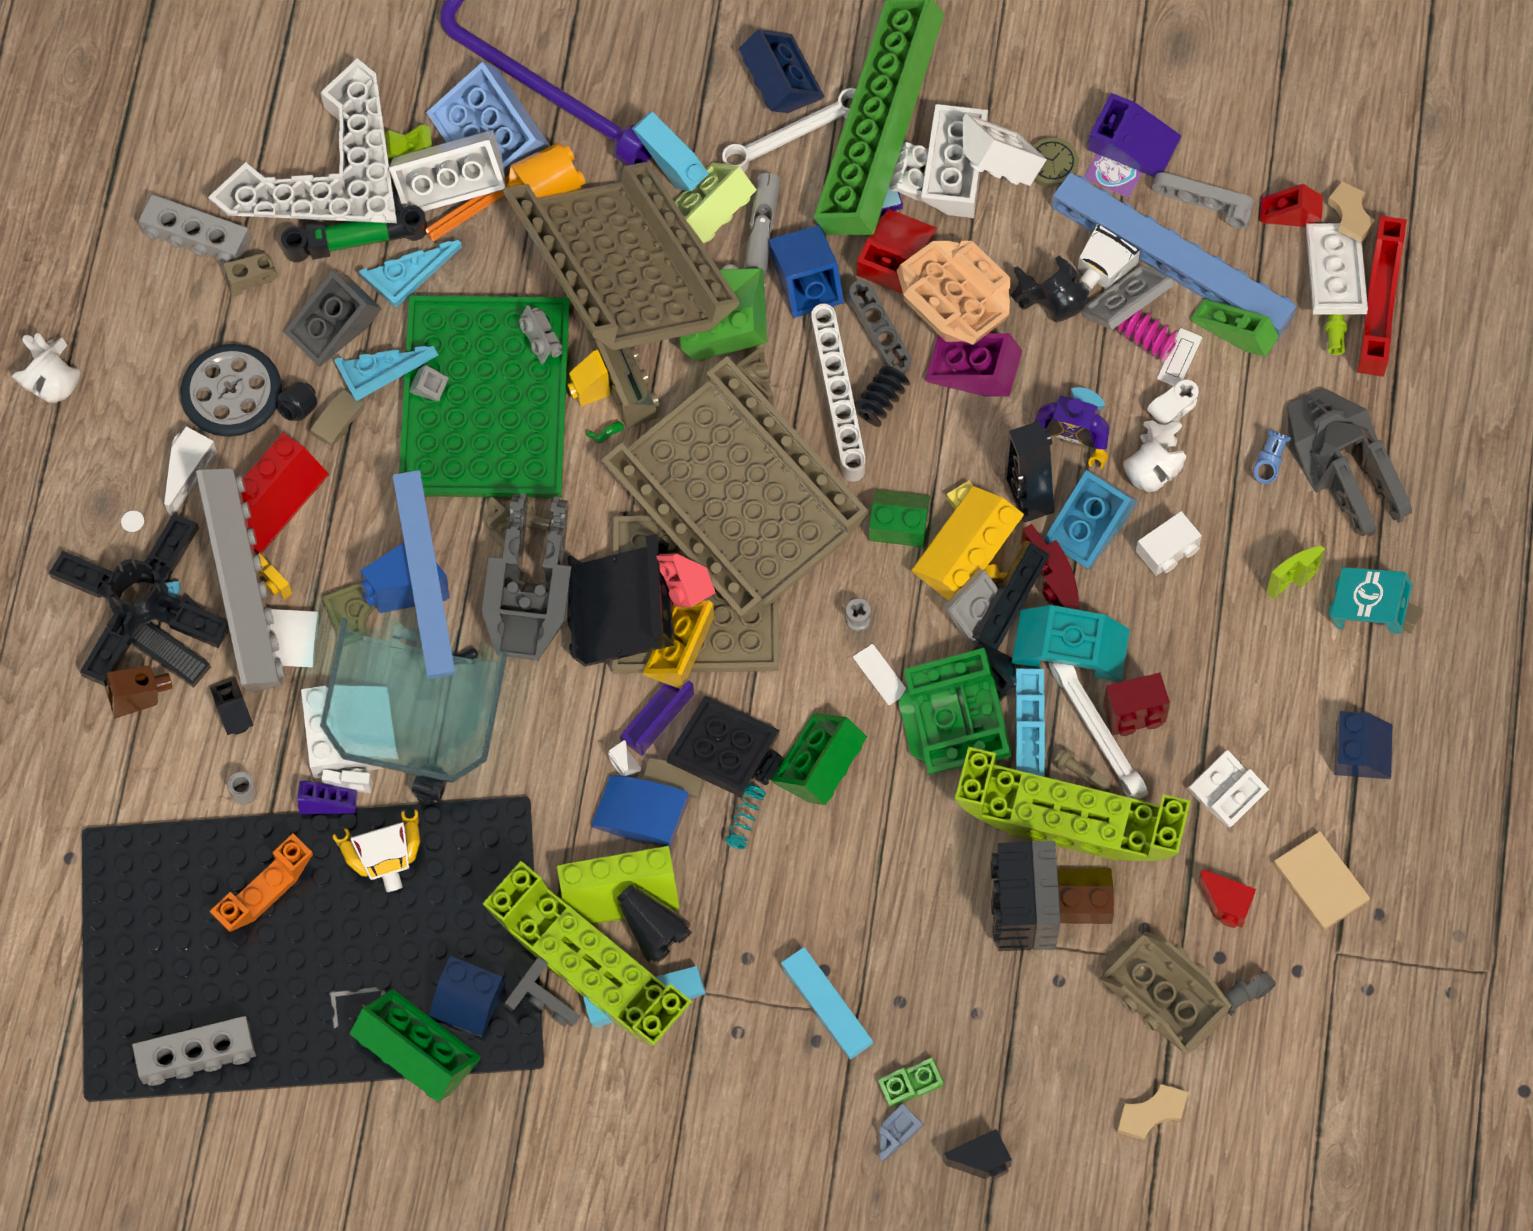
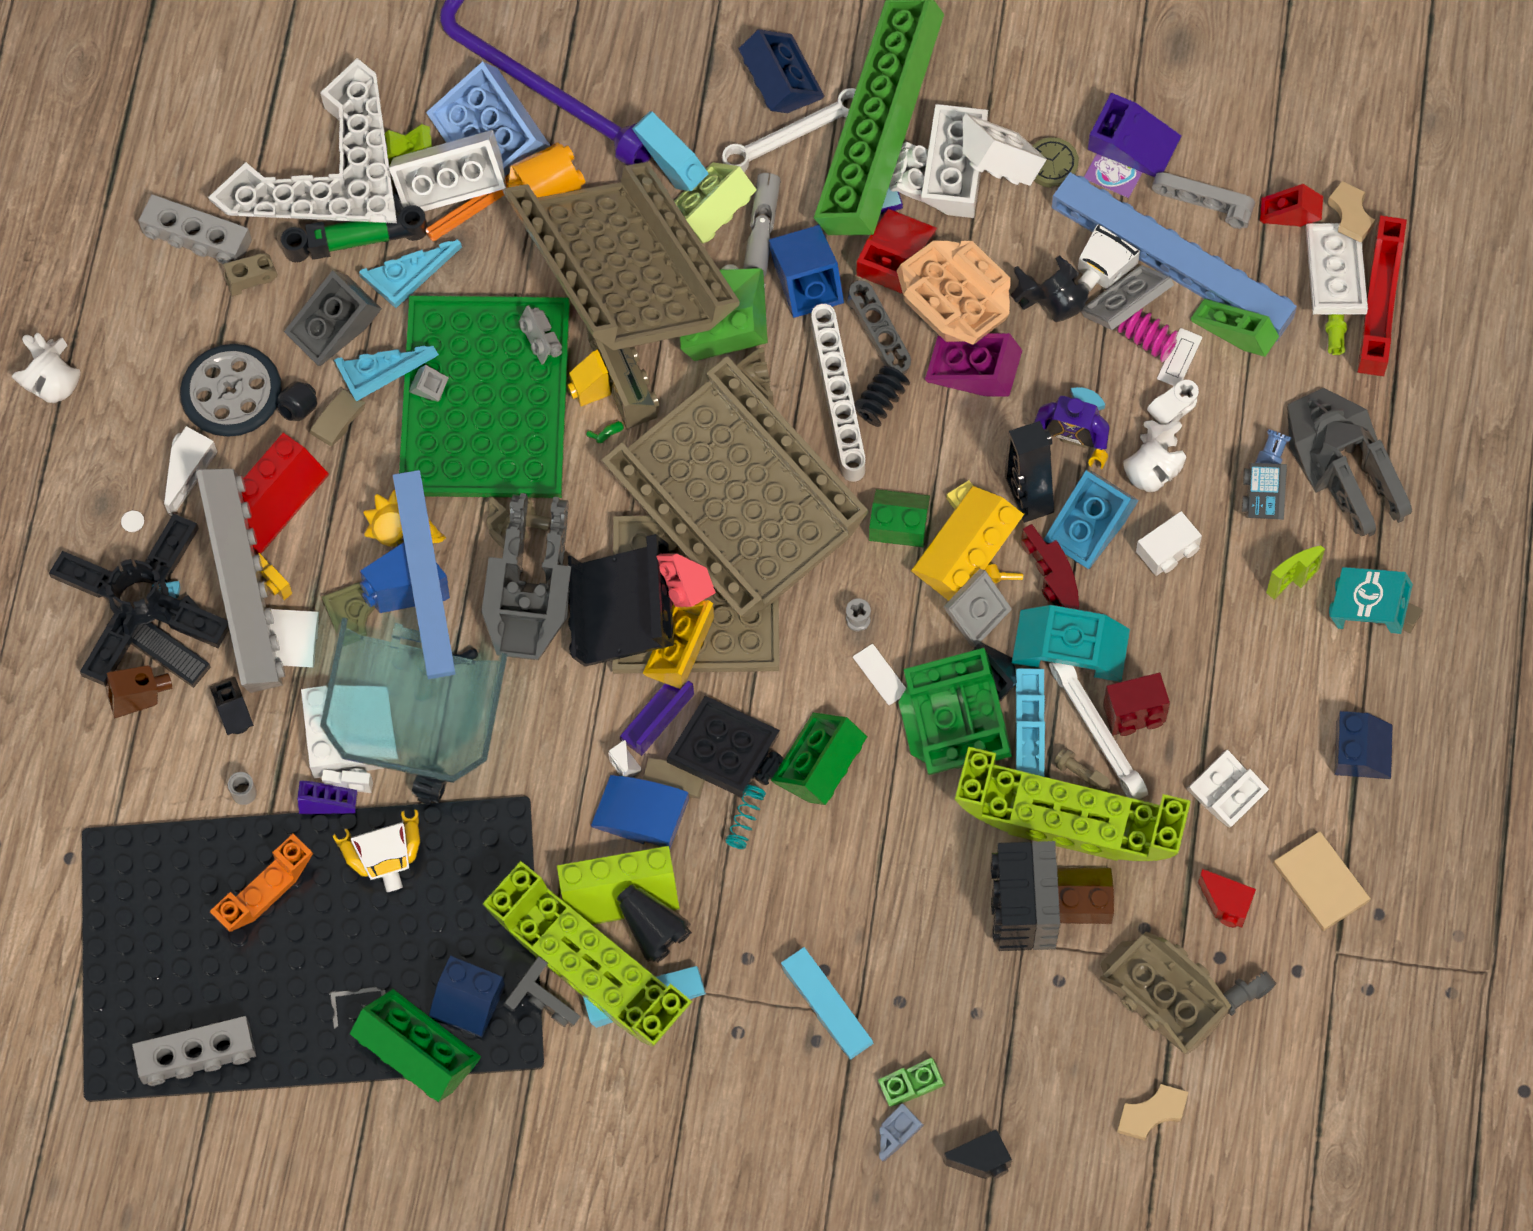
black tile [972,540,1050,650] -> none
none -> yellow head [363,490,446,547]
none -> slope [1242,463,1287,520]

